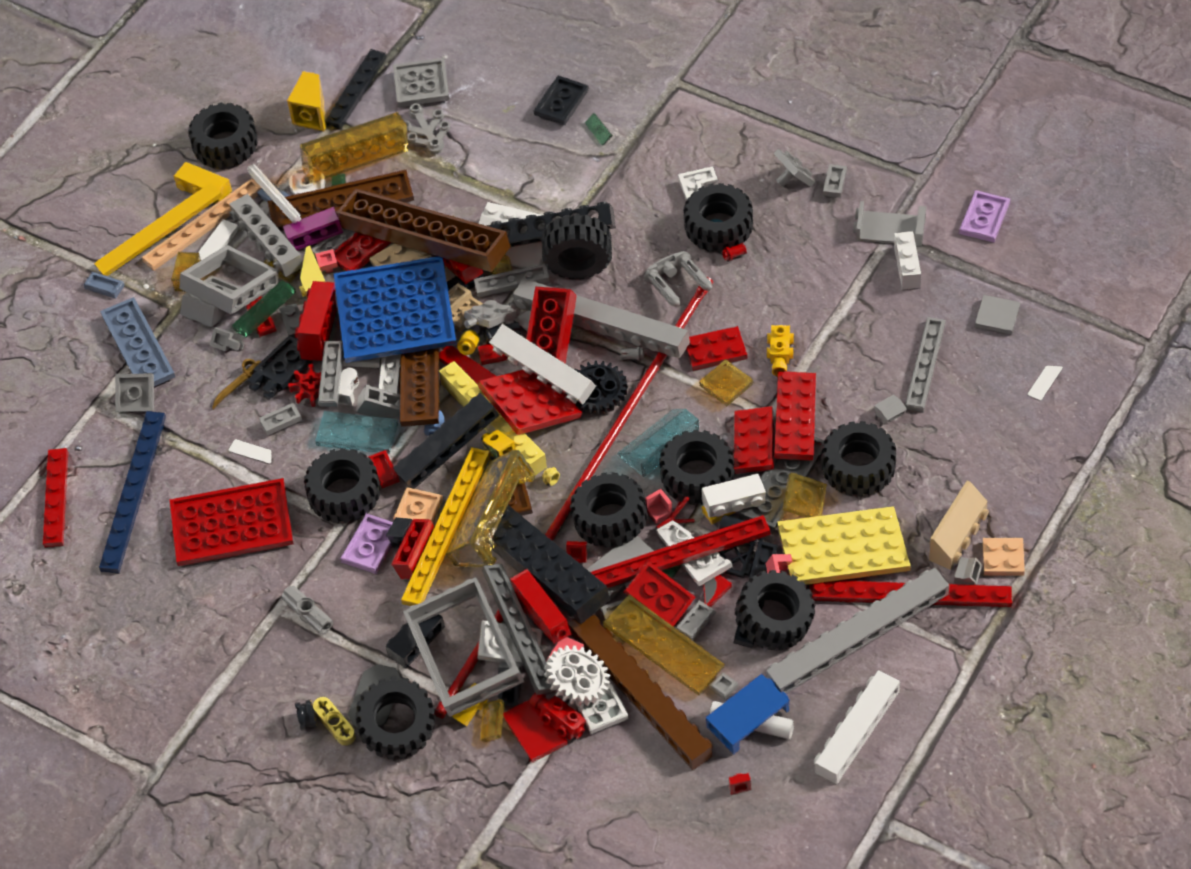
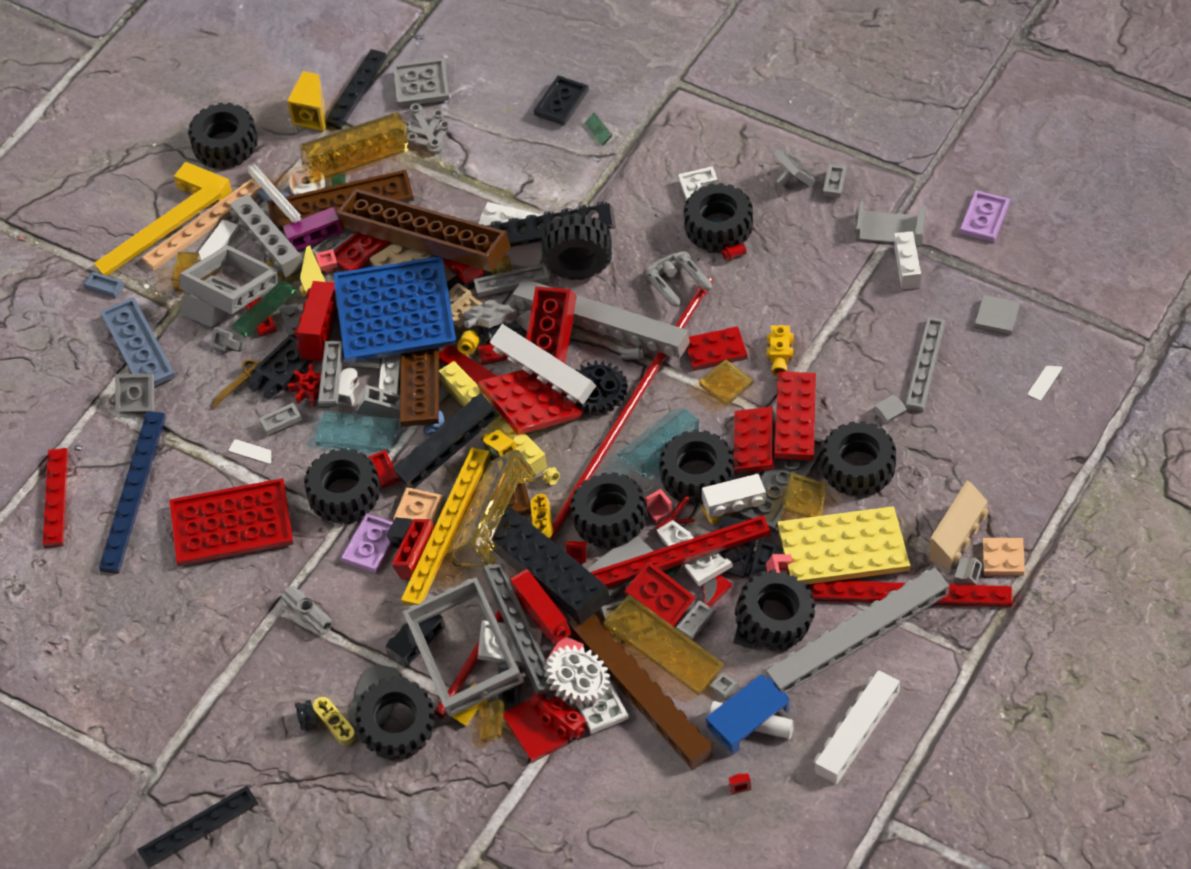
none -> black plate [137,786,258,869]
none -> yellow beam [530,493,553,538]

